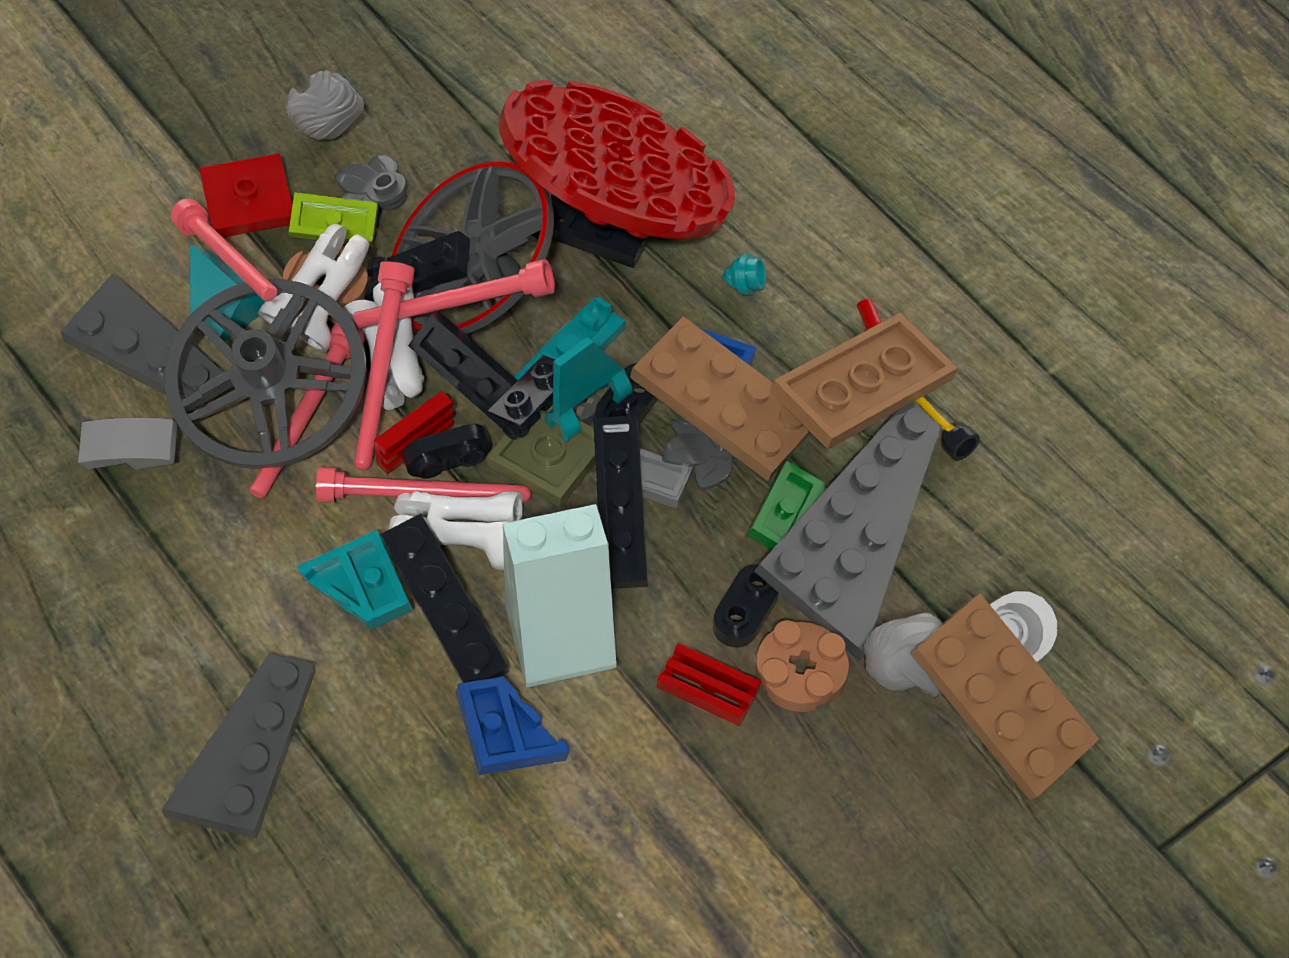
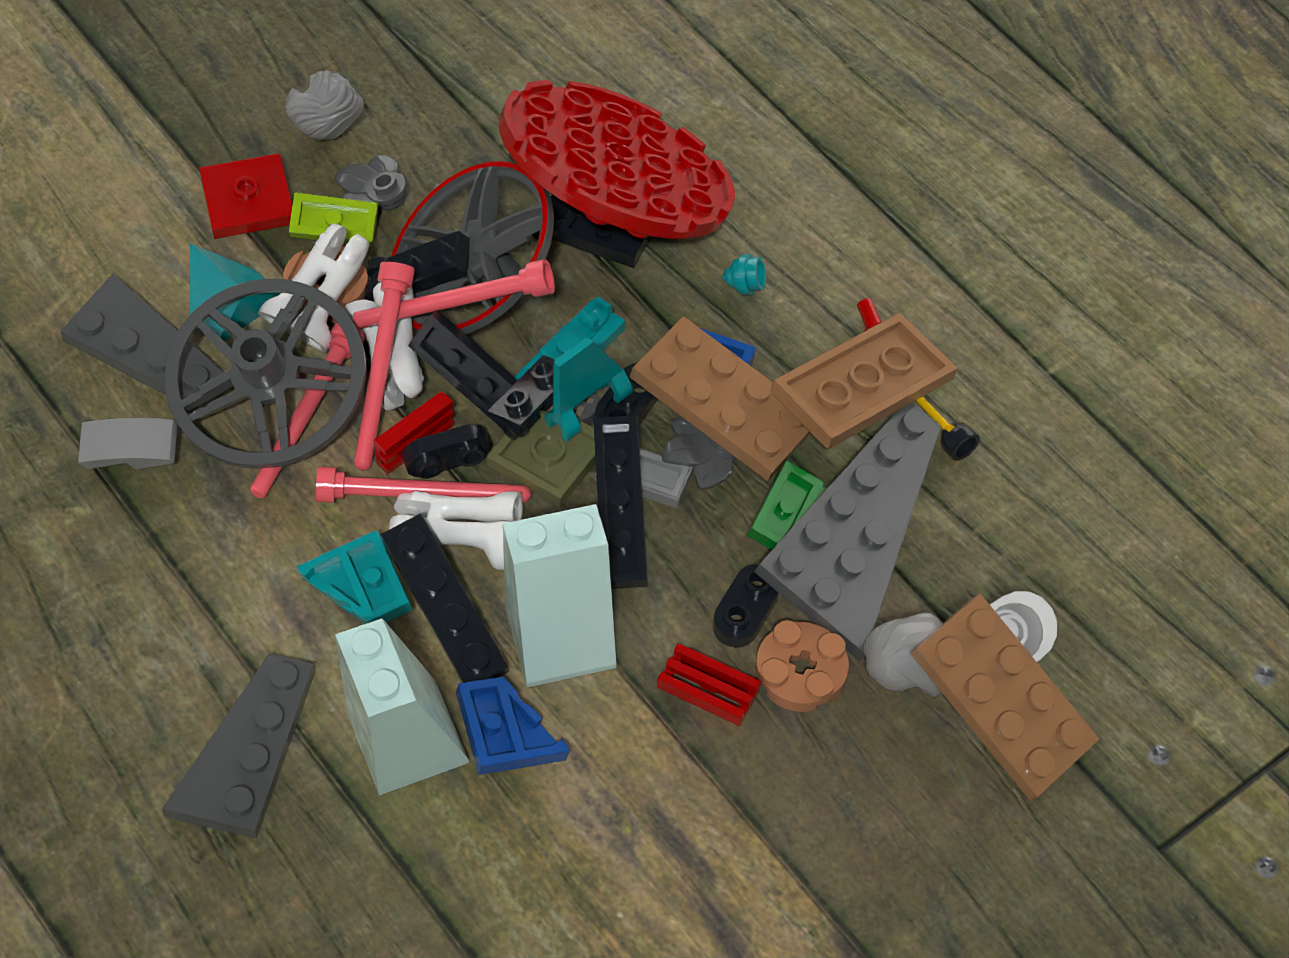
coral piece [170,199,277,301] -> none
none -> light aqua slope [335,618,469,795]

